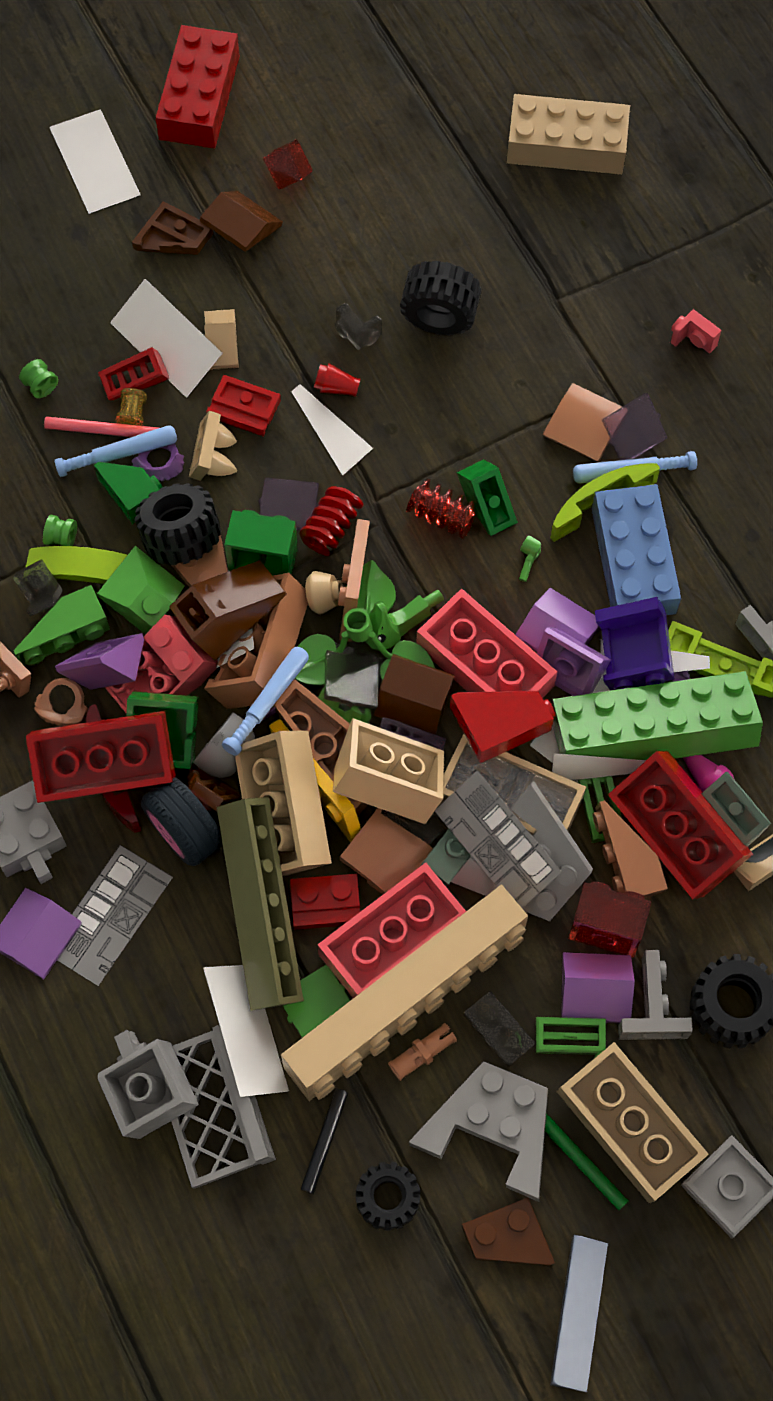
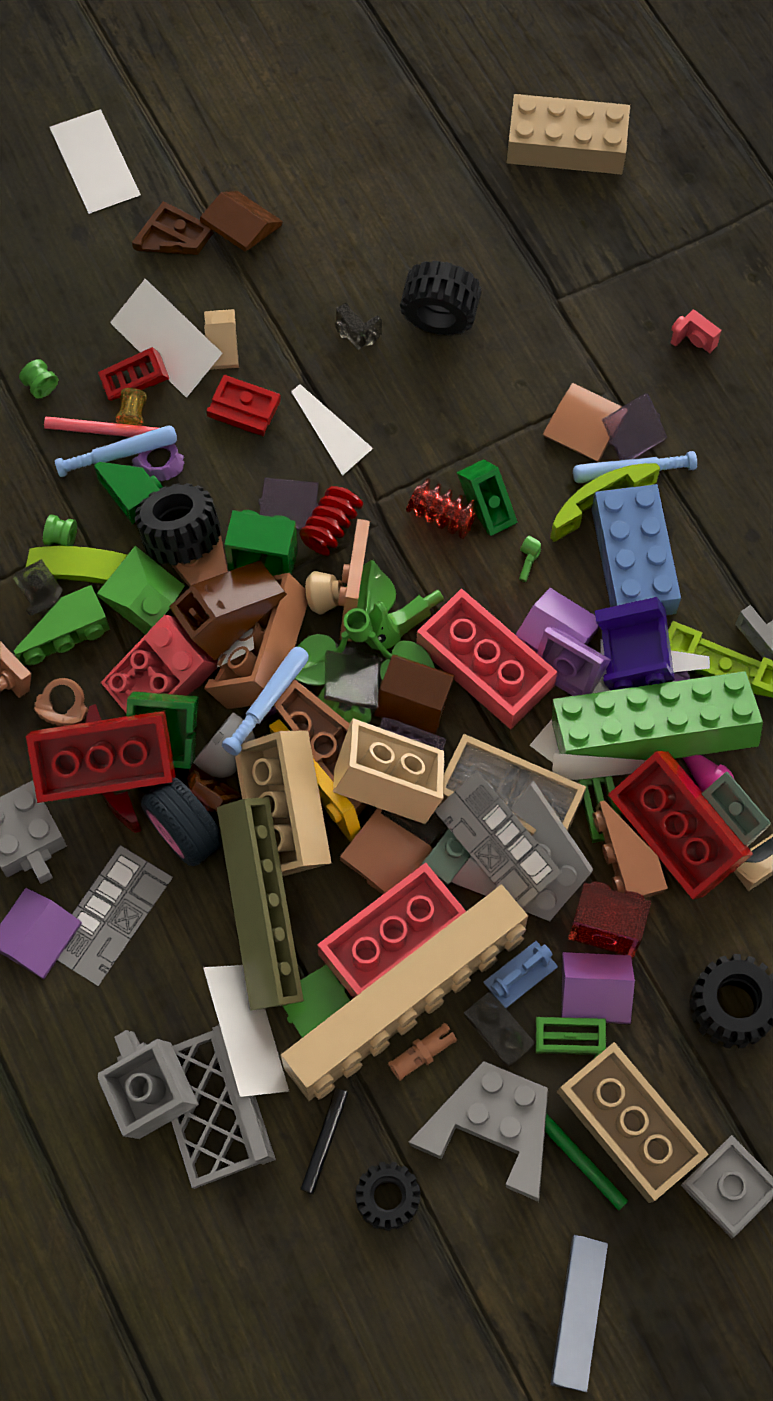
medium lavender slope [55,633,144,690] -> none
red brick [156,25,240,149] -> none
tan tile [189,411,237,481] -> none
clear red panel [263,139,312,189] -> none
red plate [290,874,360,930] -> none
red cone [314,363,361,397] -> none
red slope [450,691,555,763] -> none
reddish brown wing [462,1197,555,1267] -> none
light grey bracket [618,950,692,1040] -> none
none -> medium blue hinge [483,941,558,1009]

